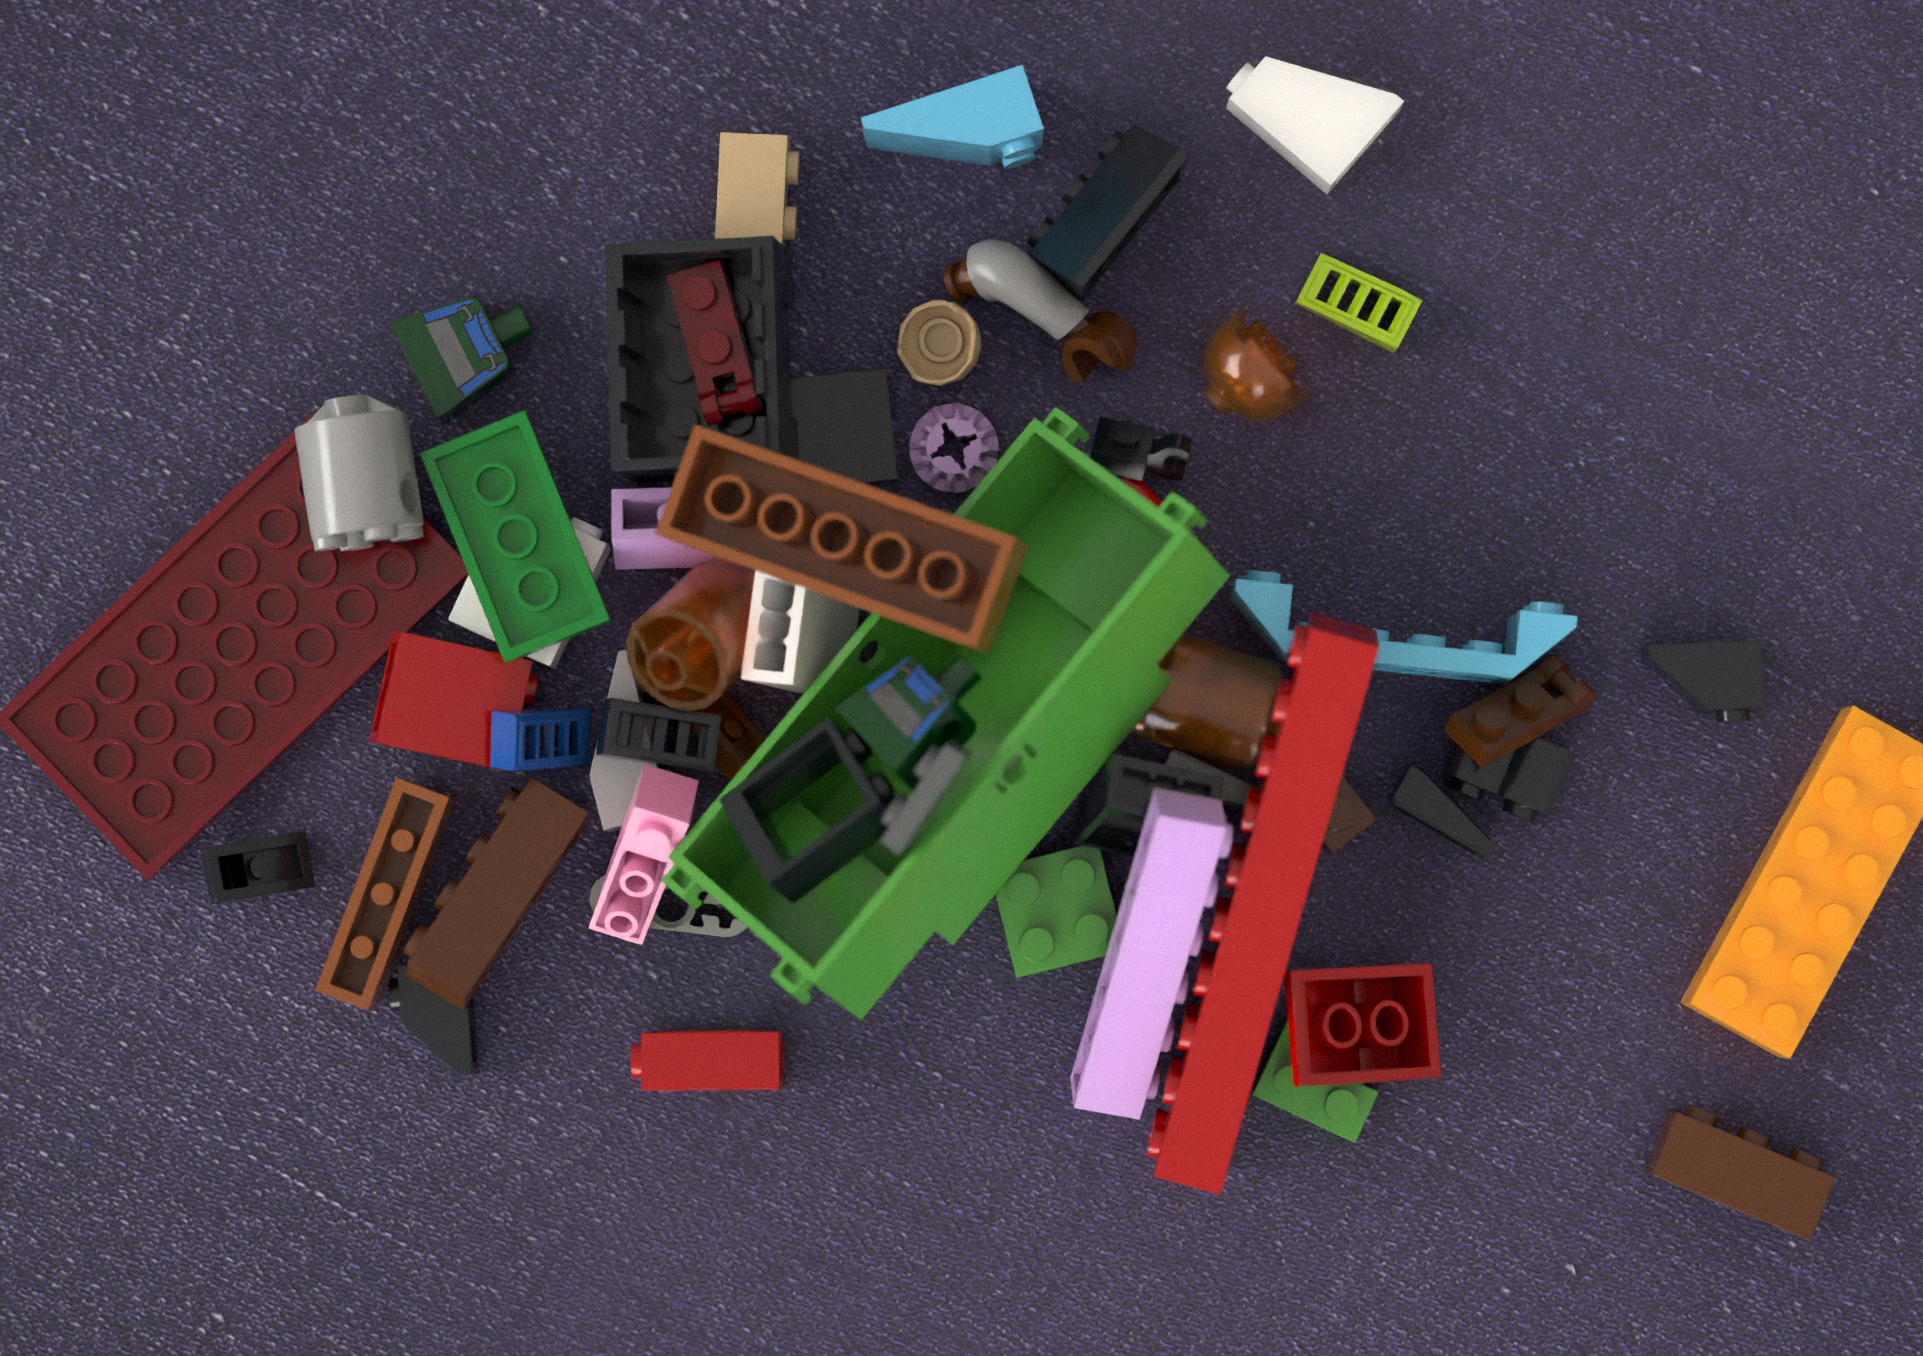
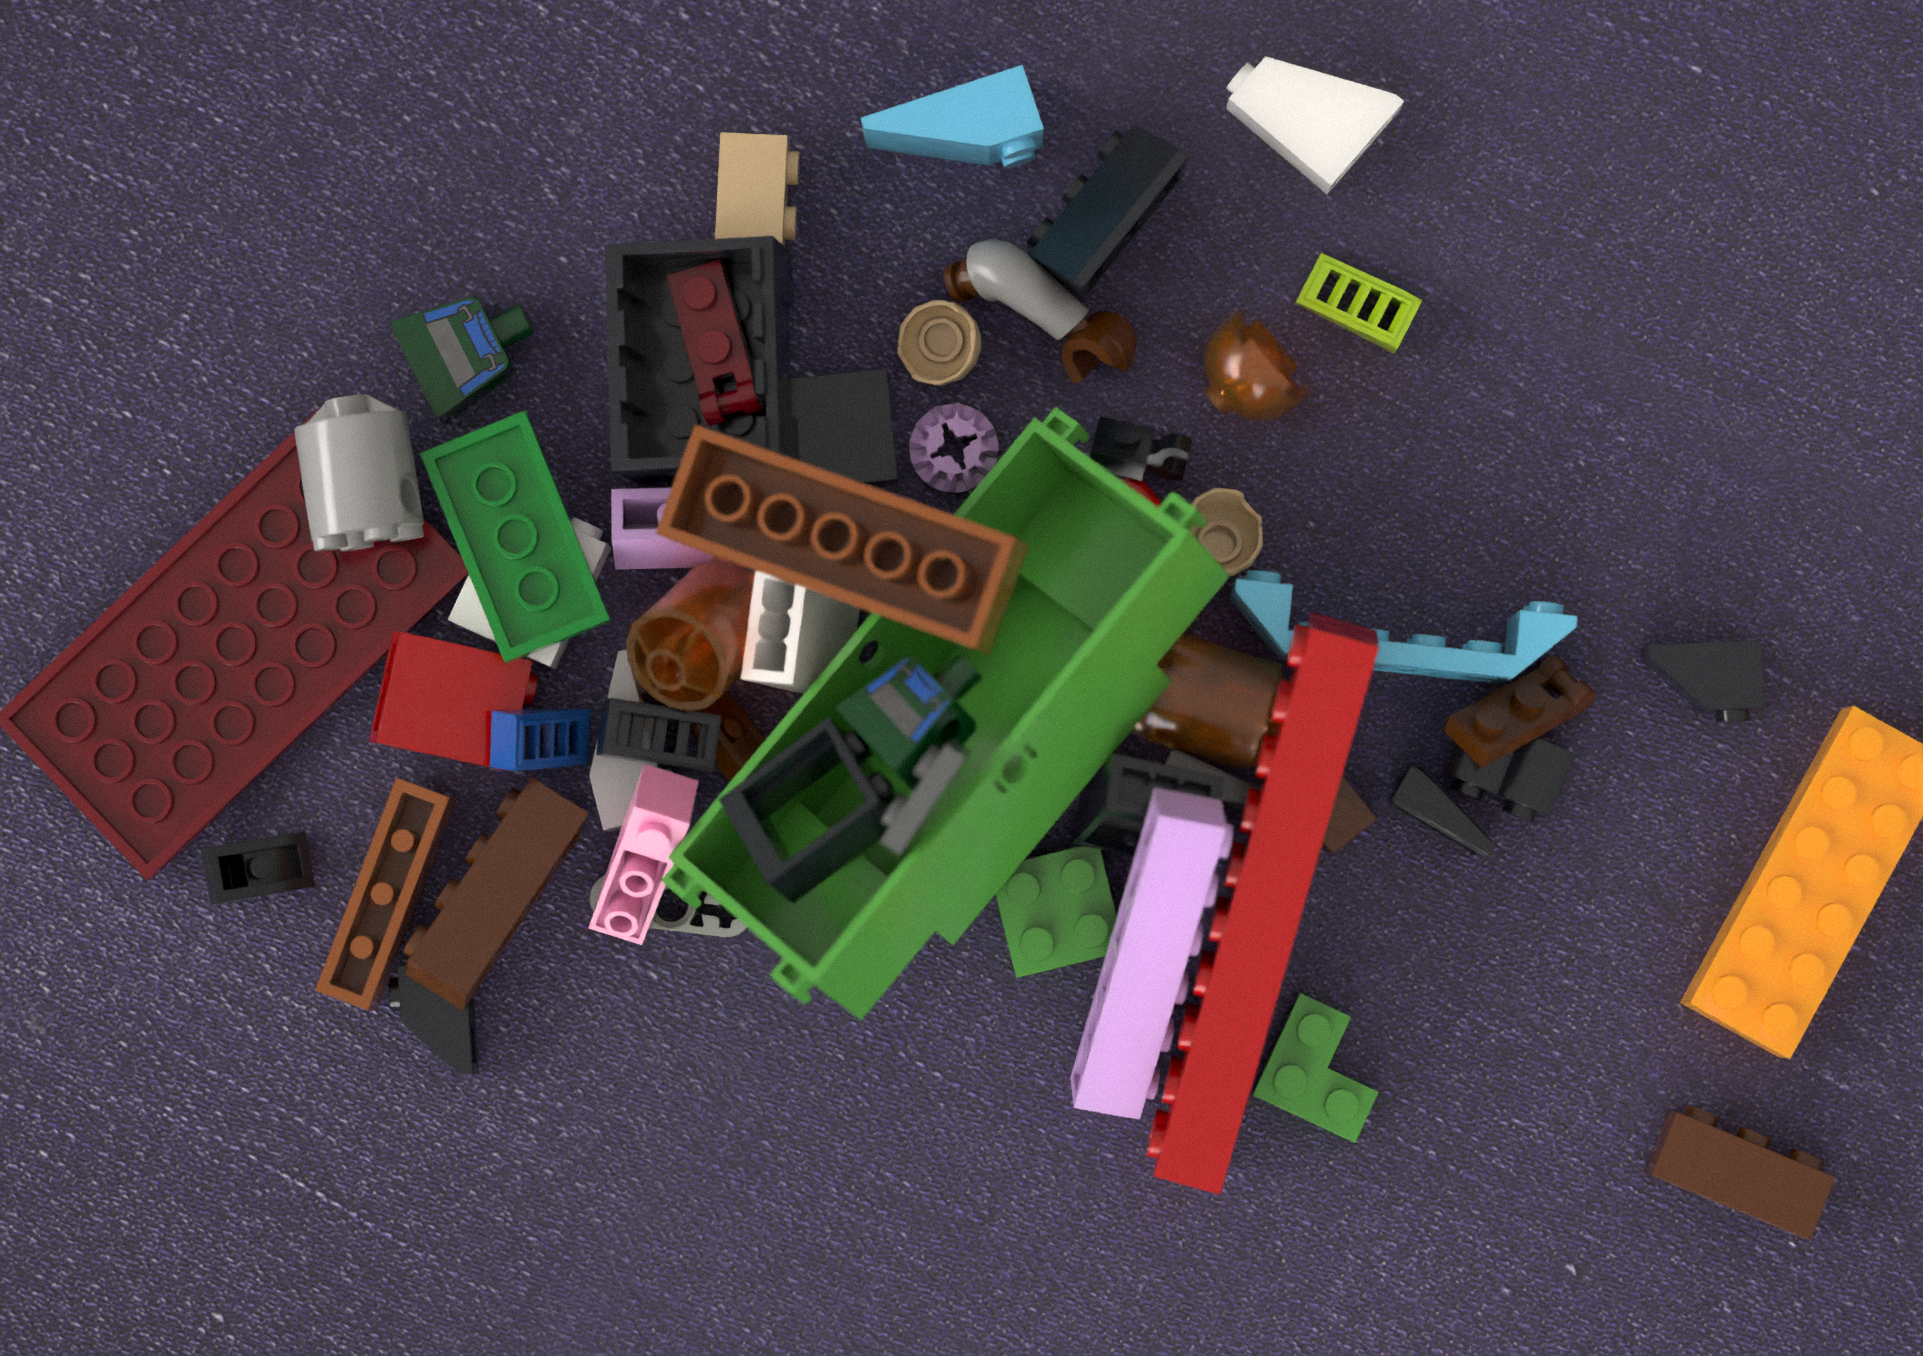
red window [631,1030,785,1091] -> none
red slope [1284,963,1441,1087] -> none
none -> tan hair [1190,488,1263,578]

